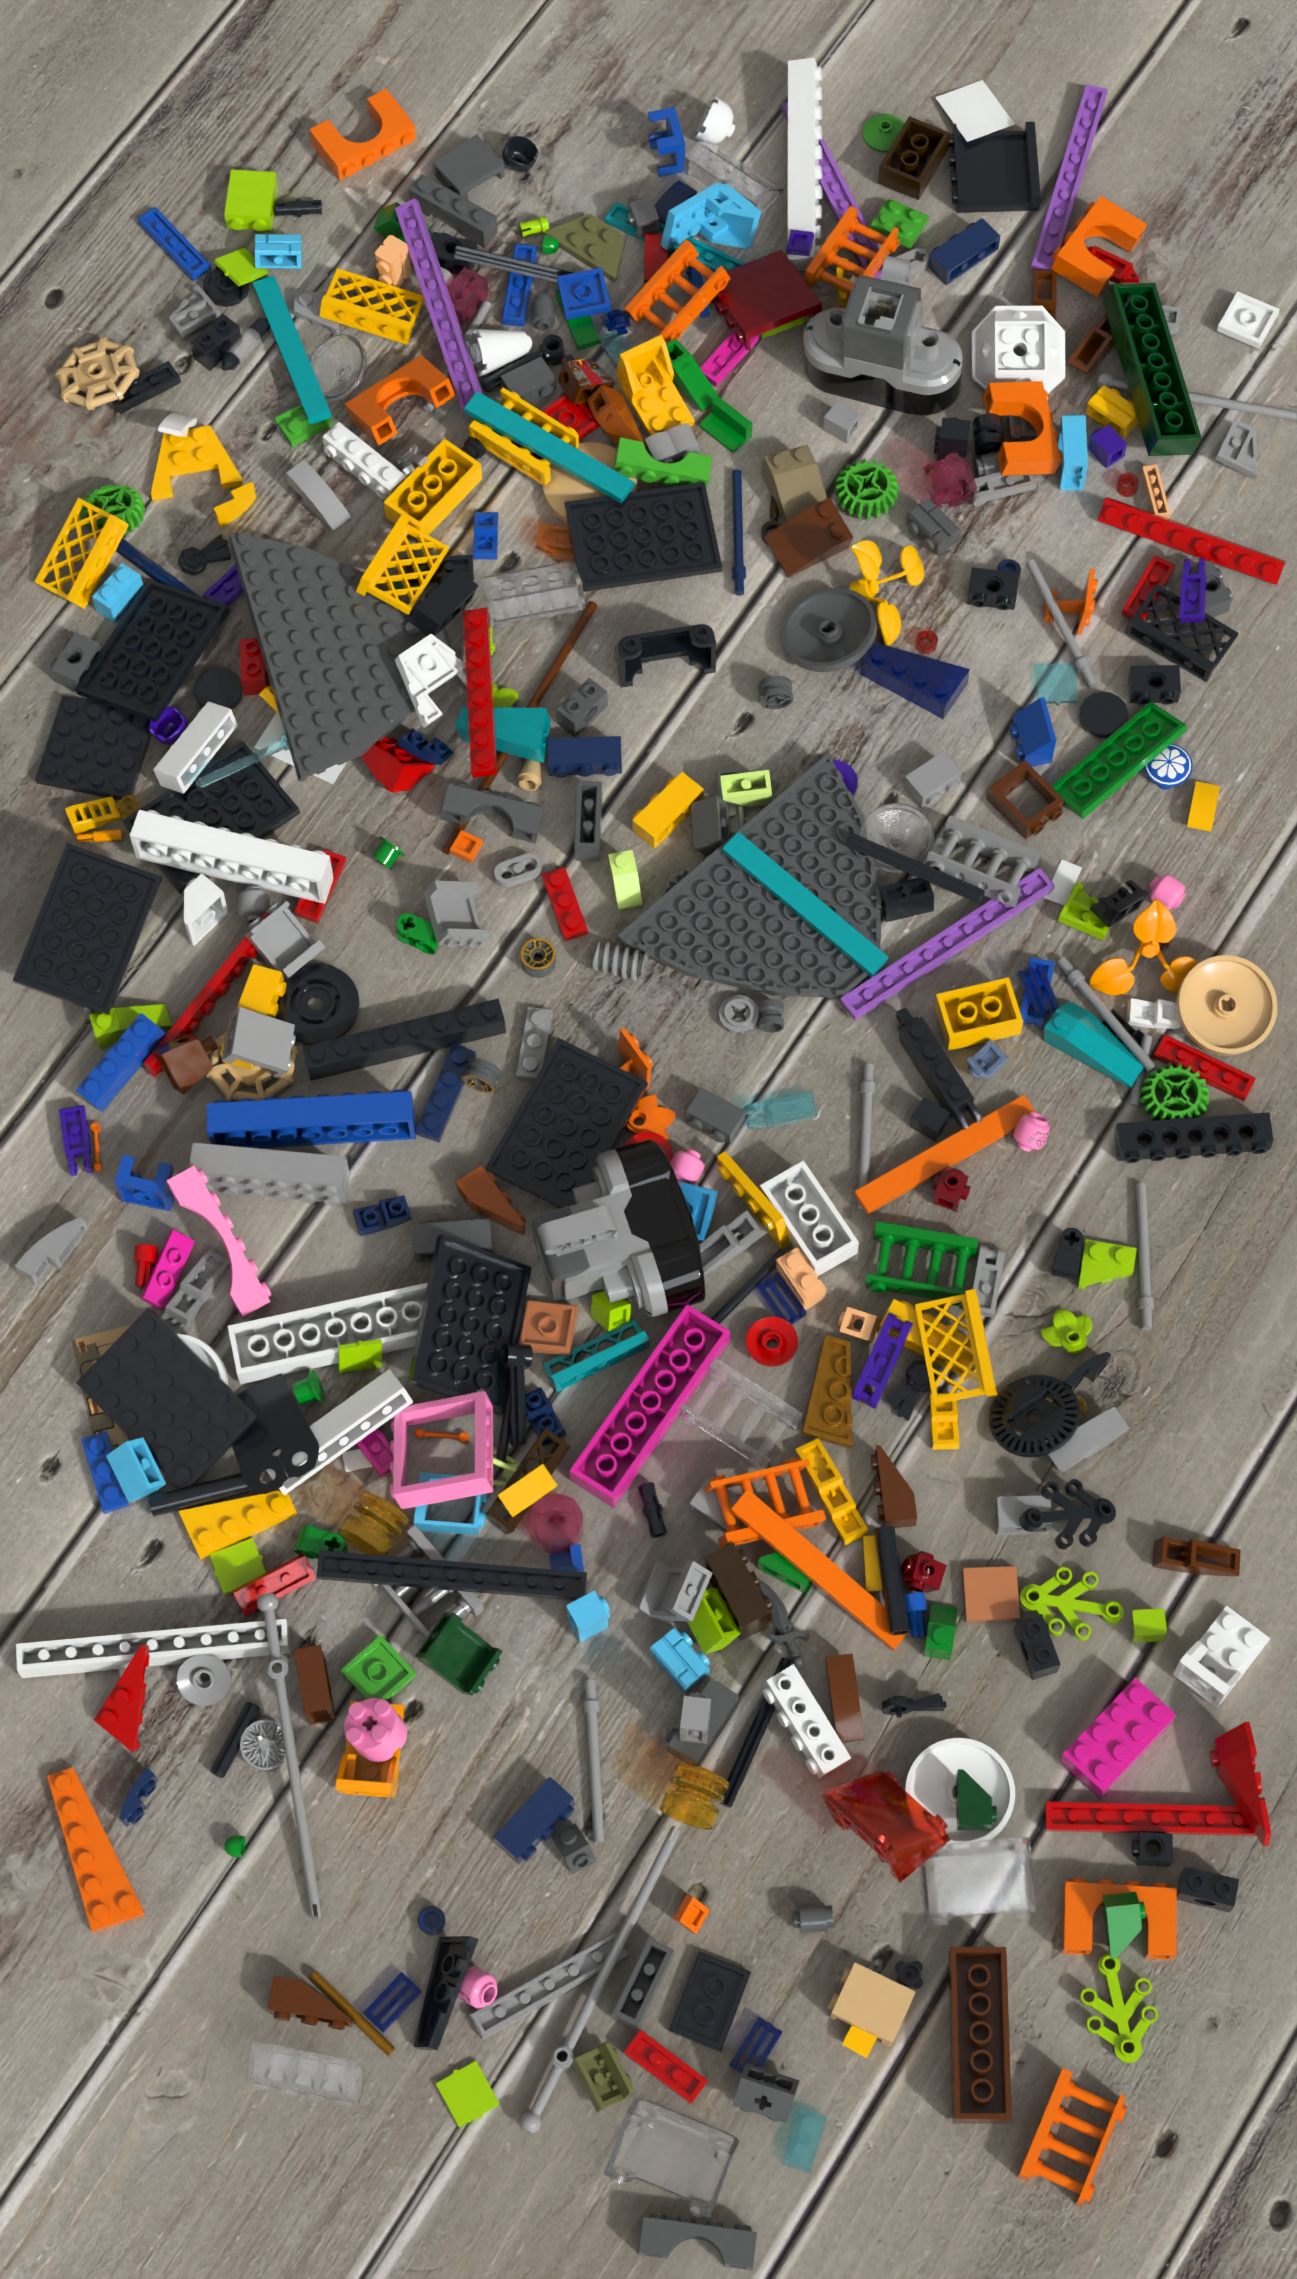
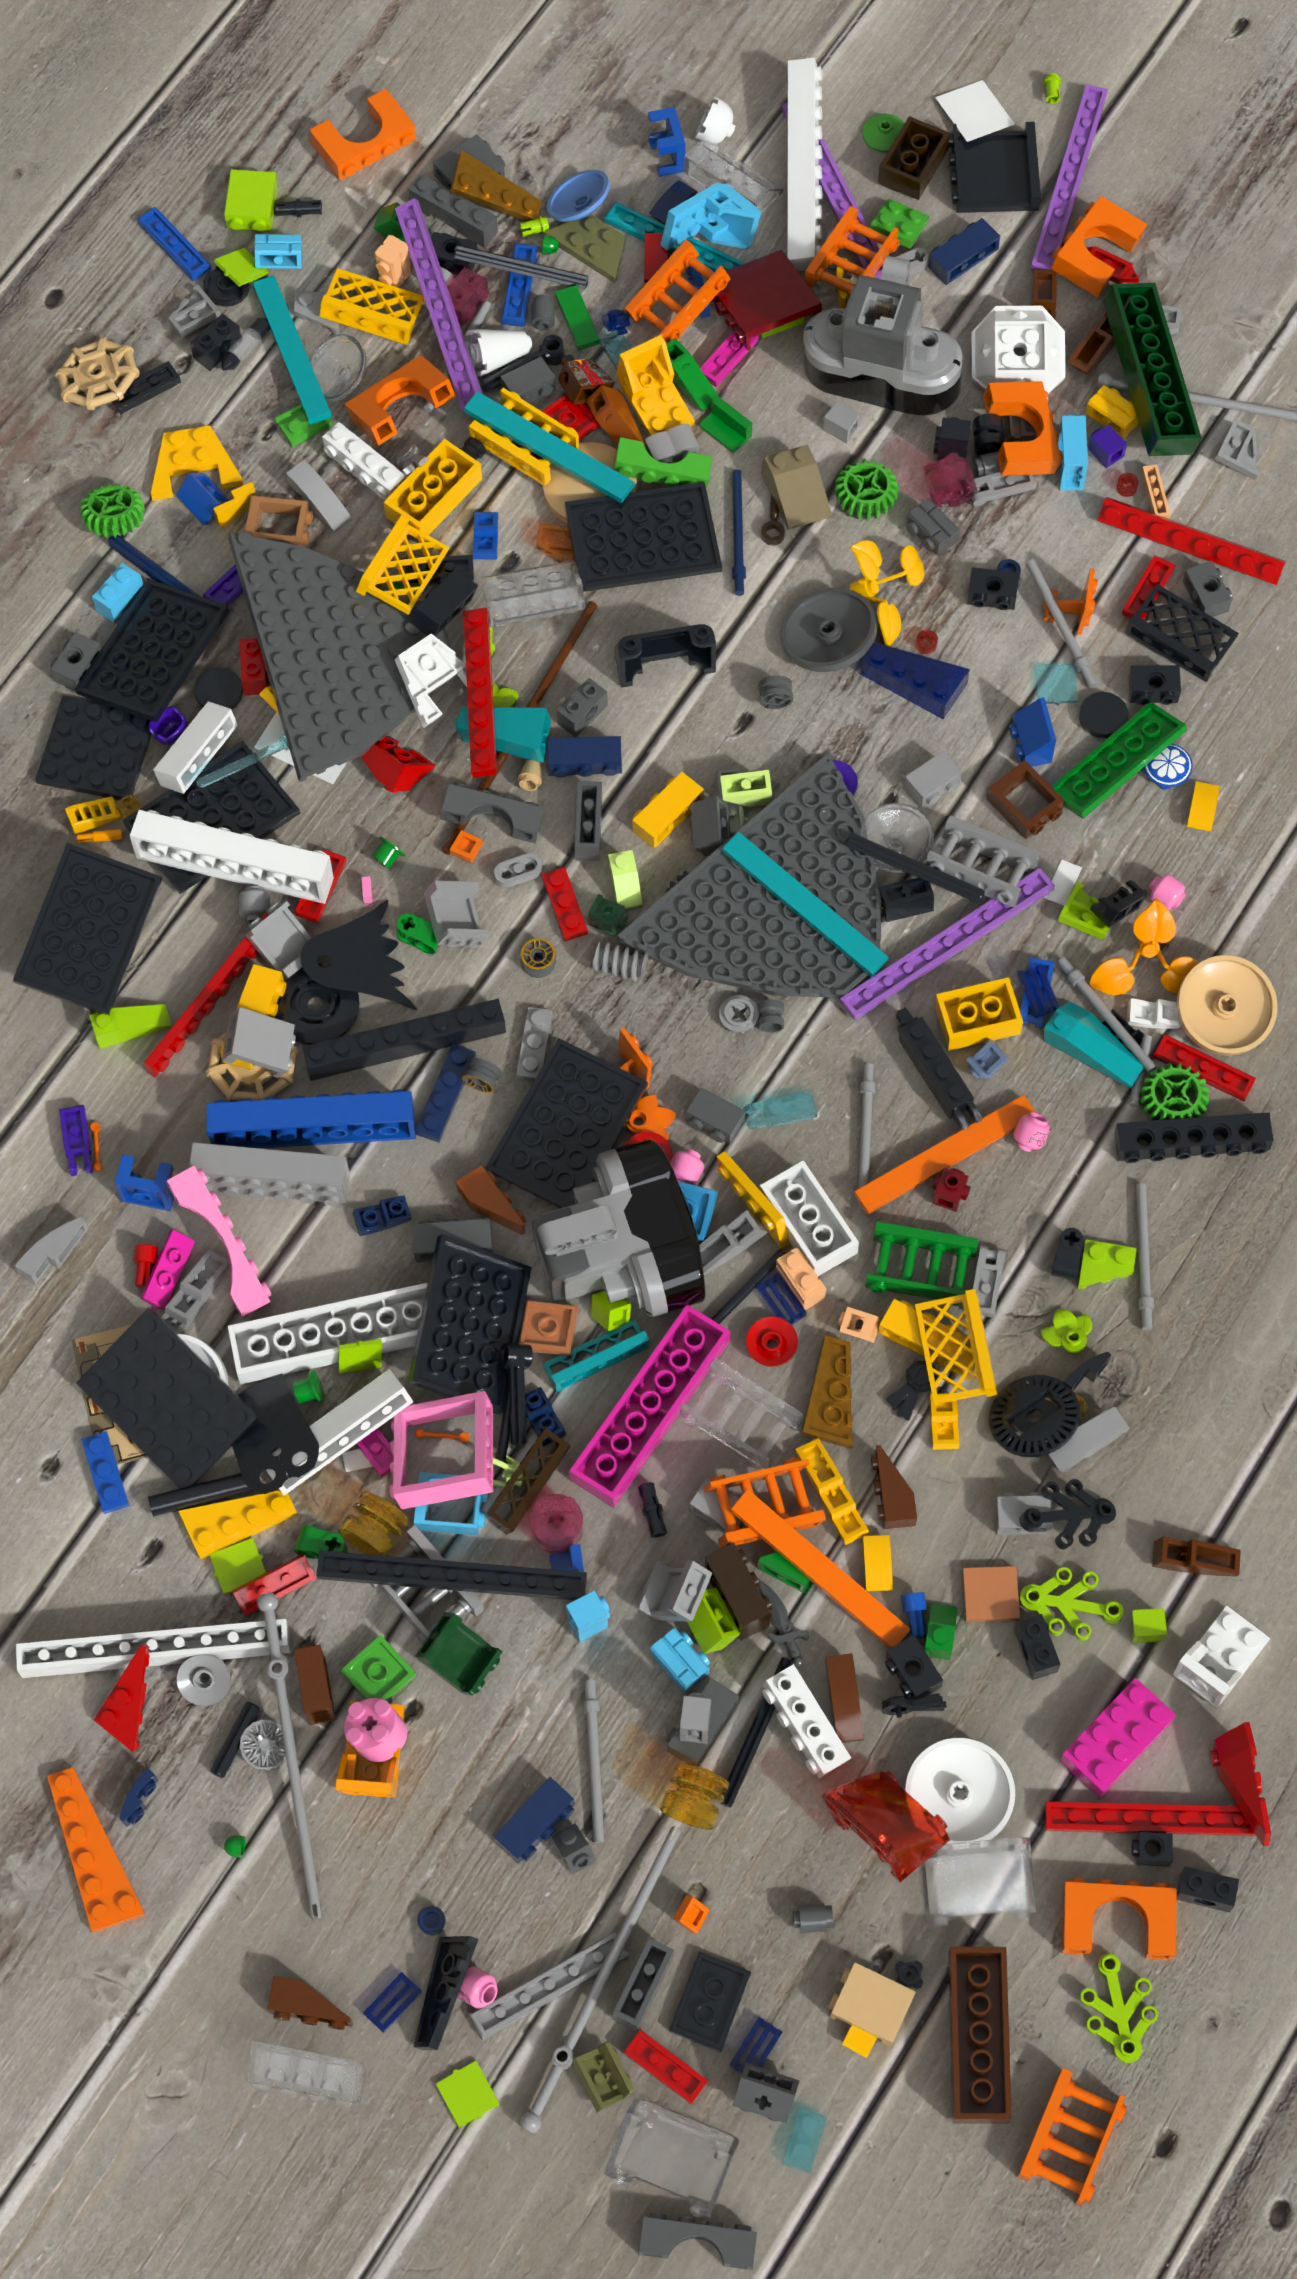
yellow fence [34,498,129,609] -> none
blue brick [76,1013,166,1112] -> none
medium azure brick [106,1437,166,1503] -> none
reddish brown torso [152,1034,218,1094] -> none
white slope [158,413,197,437] -> none
black piece [178,534,231,575] -> none
white slope [184,874,229,946] -> none
pearl gold bar [309,1971,396,2056] -> none
dark blue slope [397,728,454,765] -> none
yellow slope [498,1463,558,1517] -> none
black hair [502,136,538,172] -> none
blue plate [557,267,611,320] -> none
flat silver brick [627,196,660,238] -> none
reddish brown slope [764,497,853,578] -> none
dark purple tile [786,230,815,257] -> none
dark purple plate [852,1312,913,1409] -> none
black piece [874,1526,910,1636] -> none
dark red brick [901,1551,947,1593] -> none
black panel [909,1098,950,1142] -> none
dark green slope [956,1769,997,1831] -> none
slope [1103,1892,1146,1959] -> none
dark purple hinge [1179,558,1207,623] -> none
white plate [1217,291,1280,349] -> none
none -> blue panel [176,473,230,525]
none -> medium nougat window [245,496,313,547]
none -> black piece [300,900,417,1010]
none -> bright pink piece [362,876,373,903]
none -> pearl gold wing [450,150,542,221]
none -> medium blue dish [547,170,610,222]
none -> clear green brick [588,894,628,936]
none -> black brick [885,1635,943,1700]
none -> lime pin [1044,73,1062,104]

